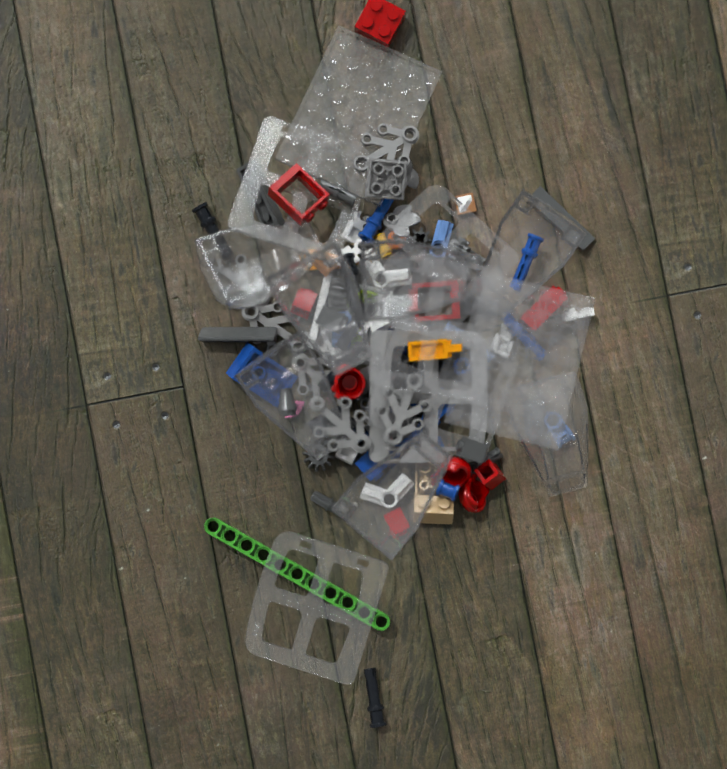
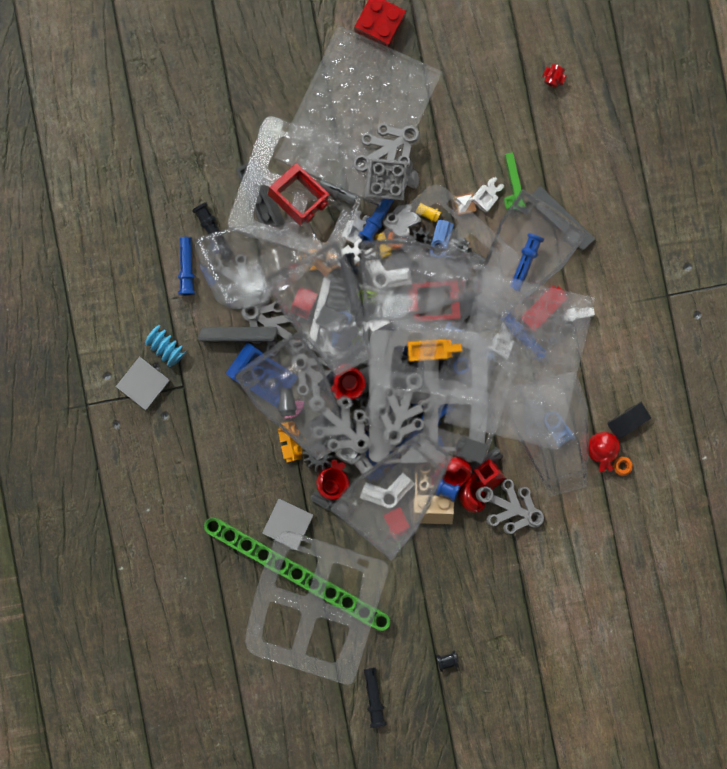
none -> light grey tile [116,356,170,410]
none -> medium azure piece [145,325,187,367]
none -> blue pin [178,237,195,296]
none -> light grey tile [262,499,313,550]
none -> light orange hinge [277,422,303,463]
none -> red hat [316,460,349,500]
none -> light grey bush [351,452,376,478]
none -> yellow pin [416,203,441,223]
none -> black bush [436,651,459,672]
none -> white plate [471,177,504,212]
none -> light grey plant [476,479,544,534]
none -> bright green hinge [504,152,526,212]
none -> red gear [542,64,567,88]
none -> red hat [587,432,620,473]
none -> black slope [607,401,651,439]
none -> orange plate [613,457,633,476]

